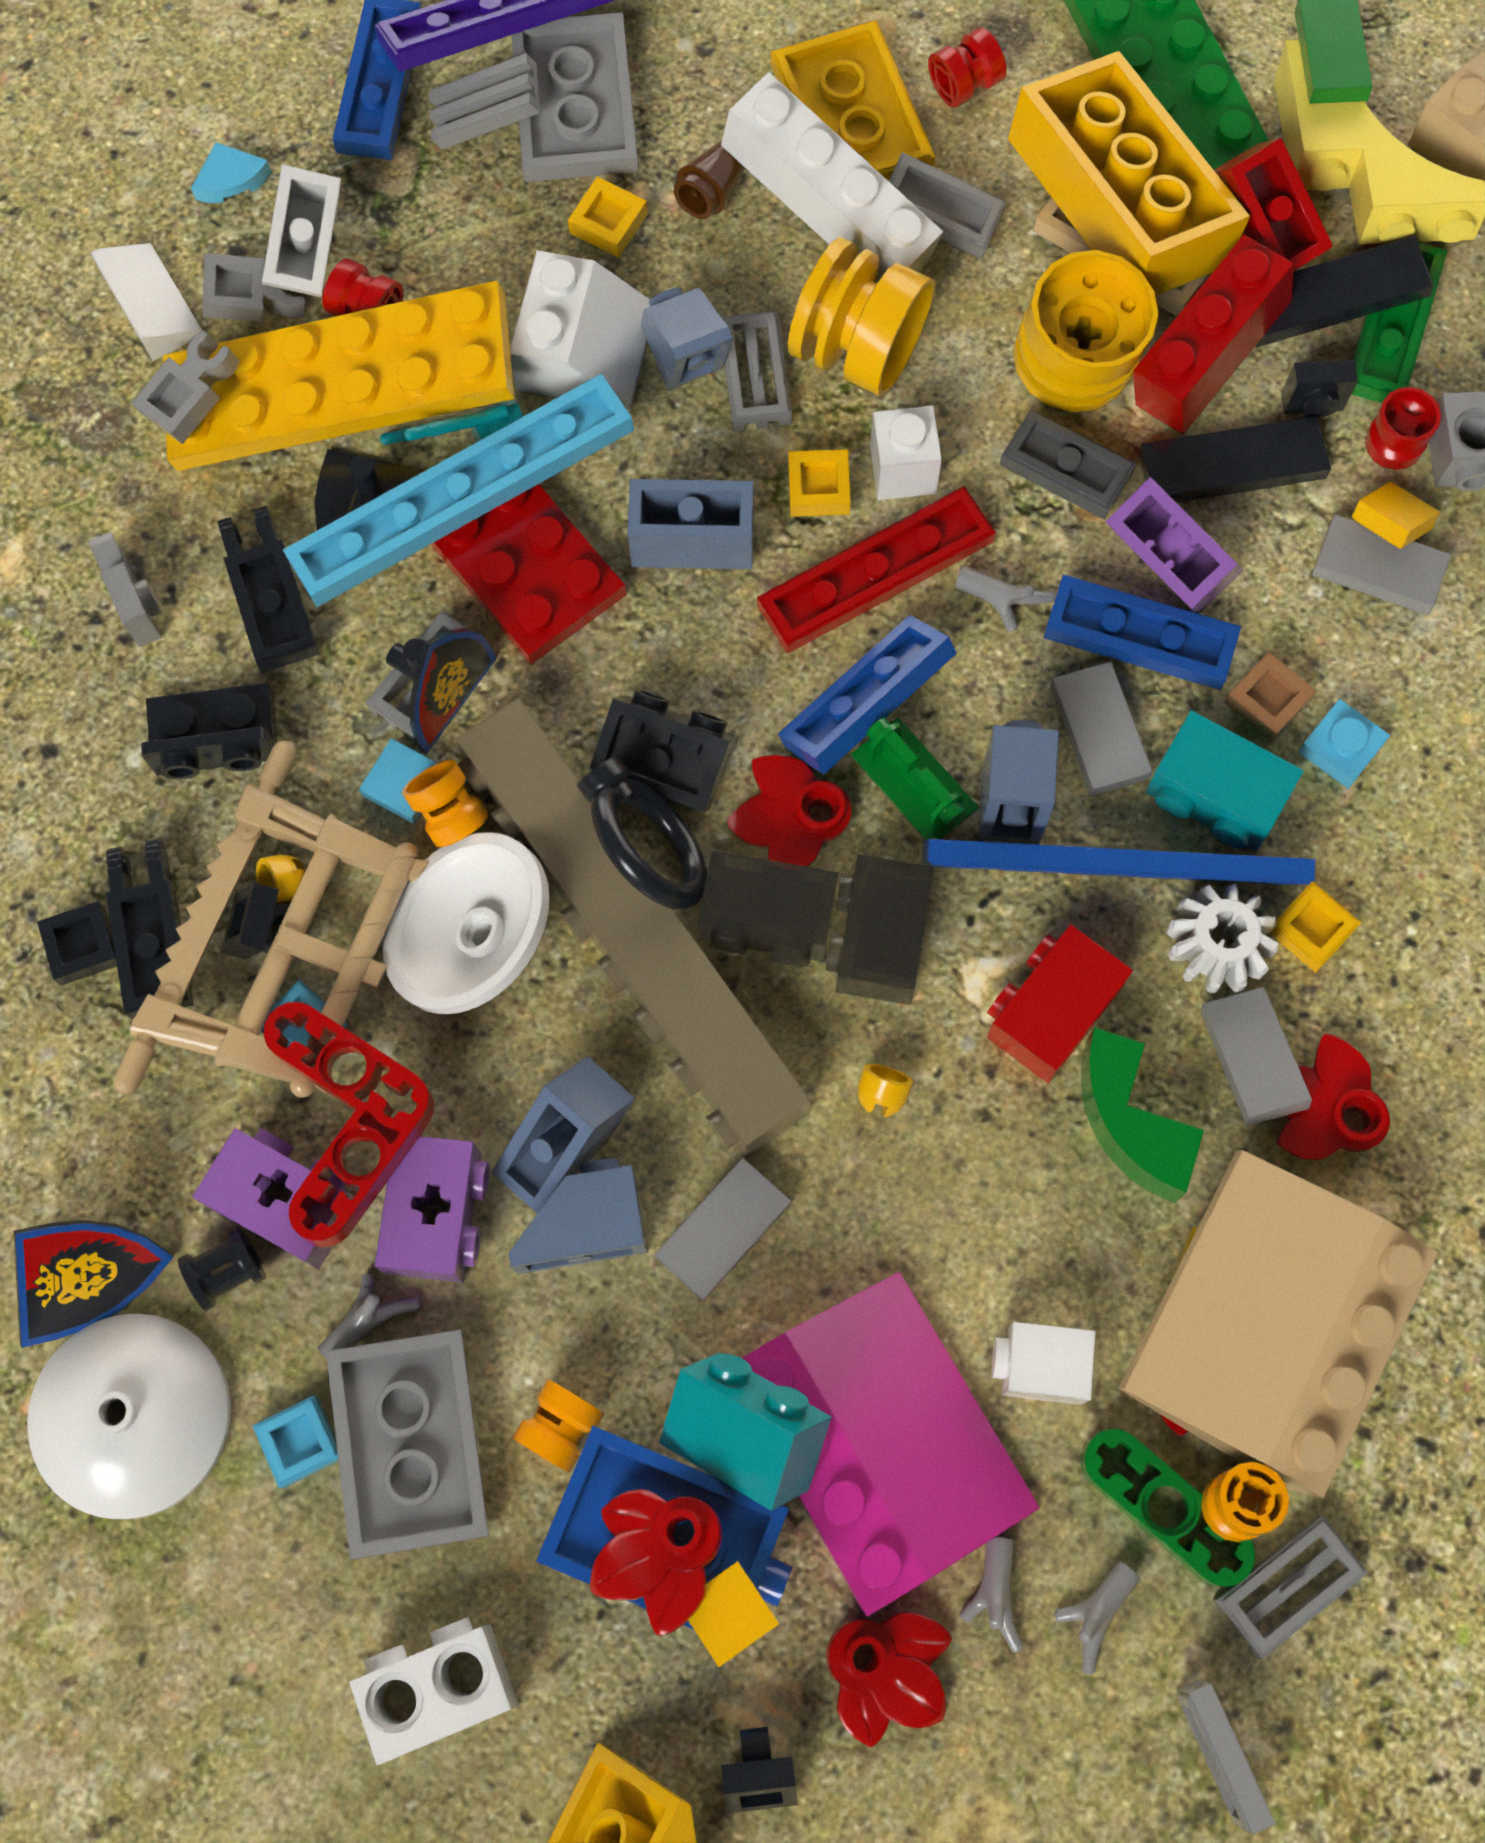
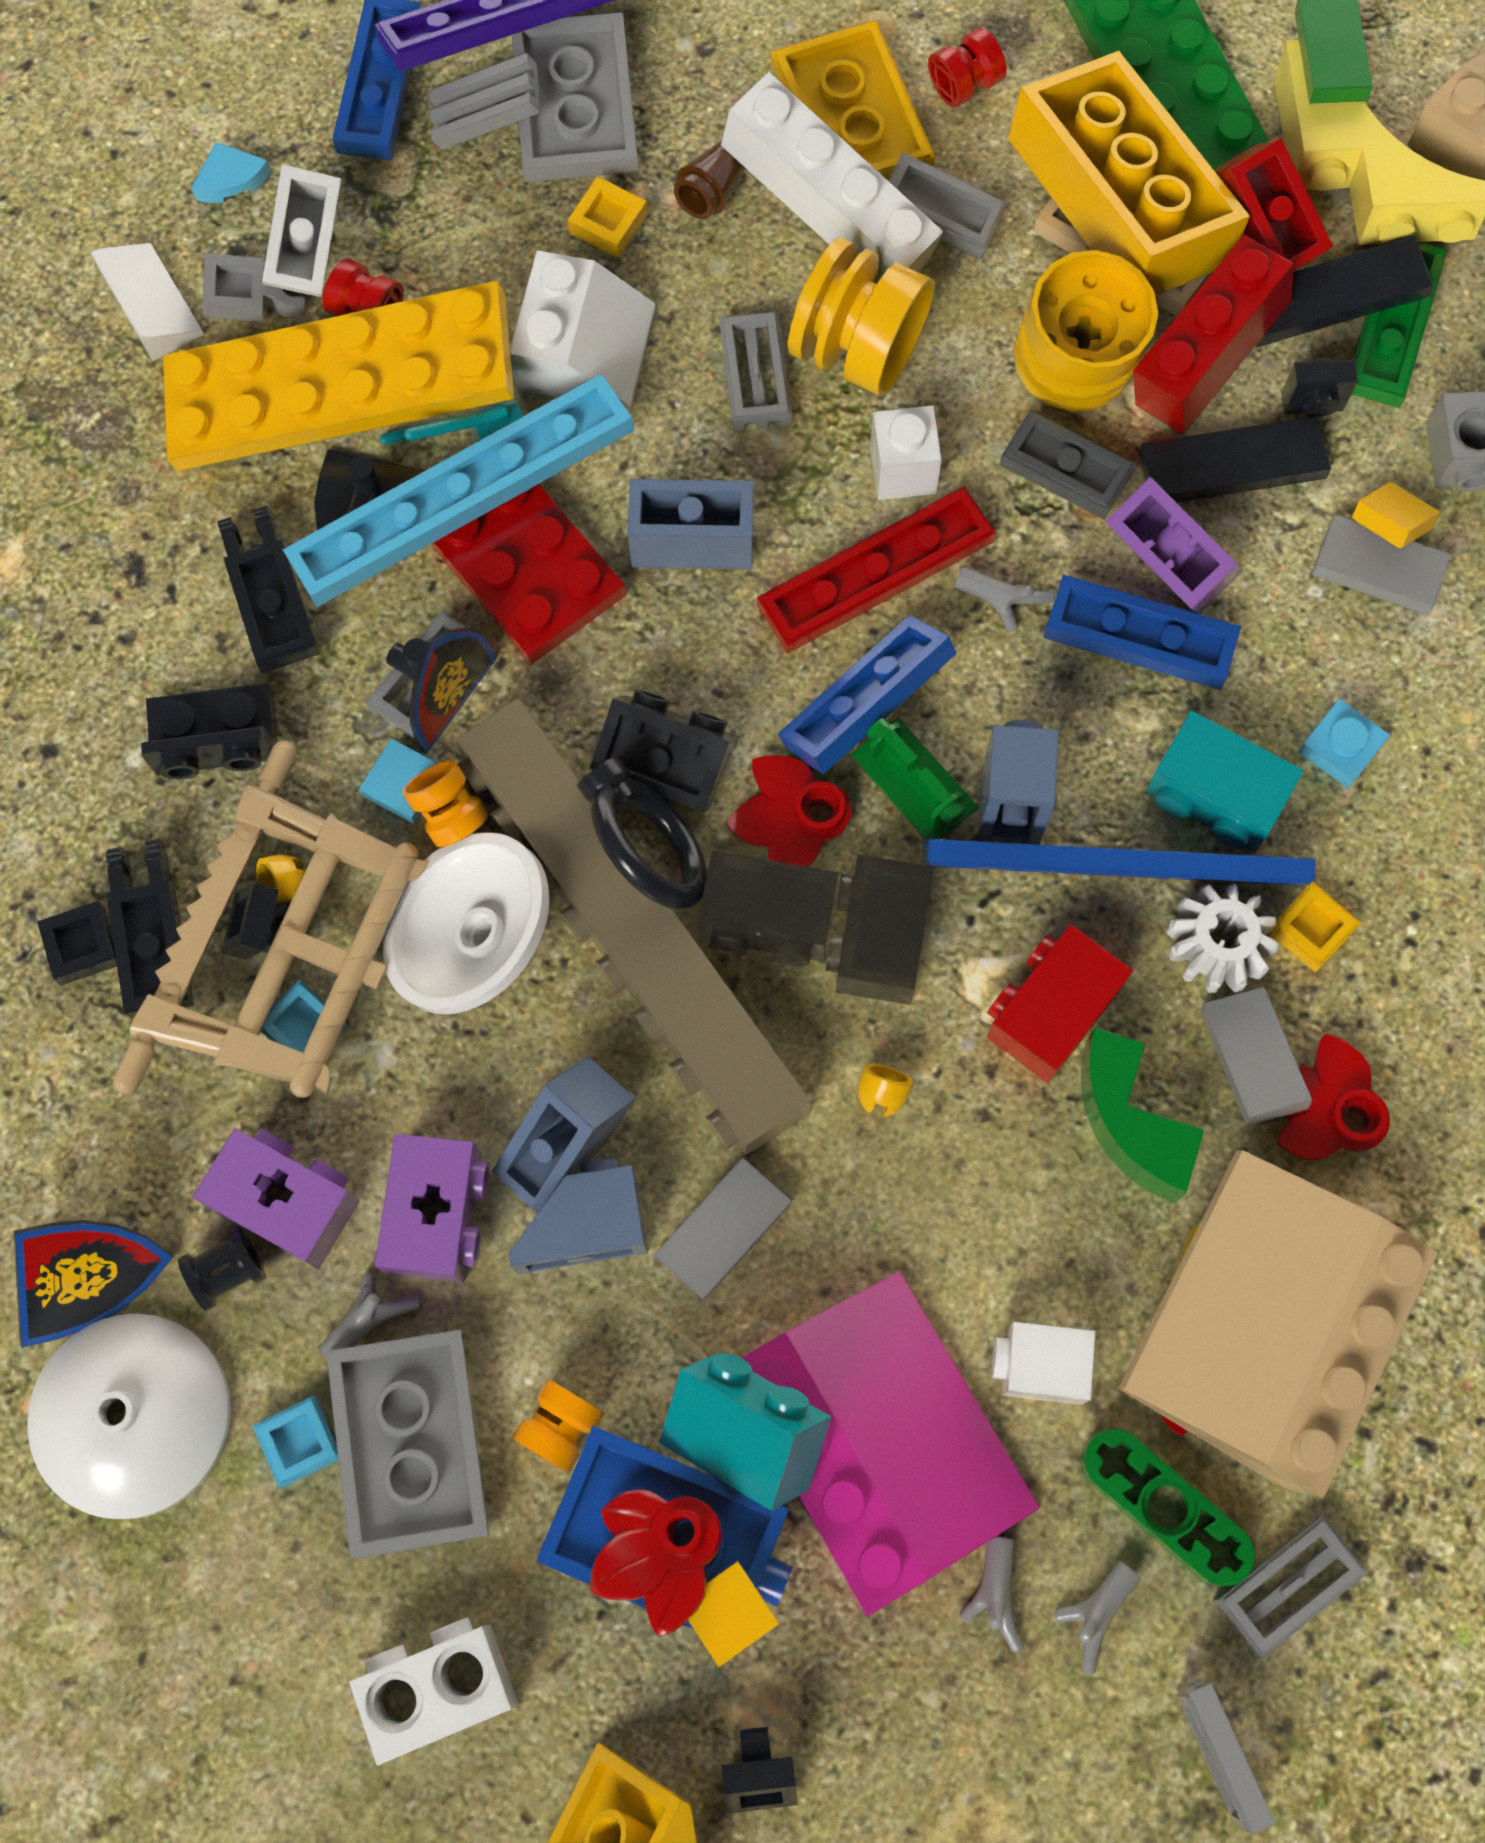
light grey plate [88,532,162,647] -> none
light grey plate [131,330,240,444] -> none
red beam [263,1002,434,1247] -> none
sand blue slope [641,287,733,391] -> none
yellow plate [788,449,851,517] -> none
red plate [826,1611,952,1748] -> none
light grey tile [1050,661,1153,797] -> none
light orange wheel [1201,1462,1289,1542] -> none
medium nougat plate [1224,652,1317,742] -> none
red wheel [1365,387,1441,470] -> none

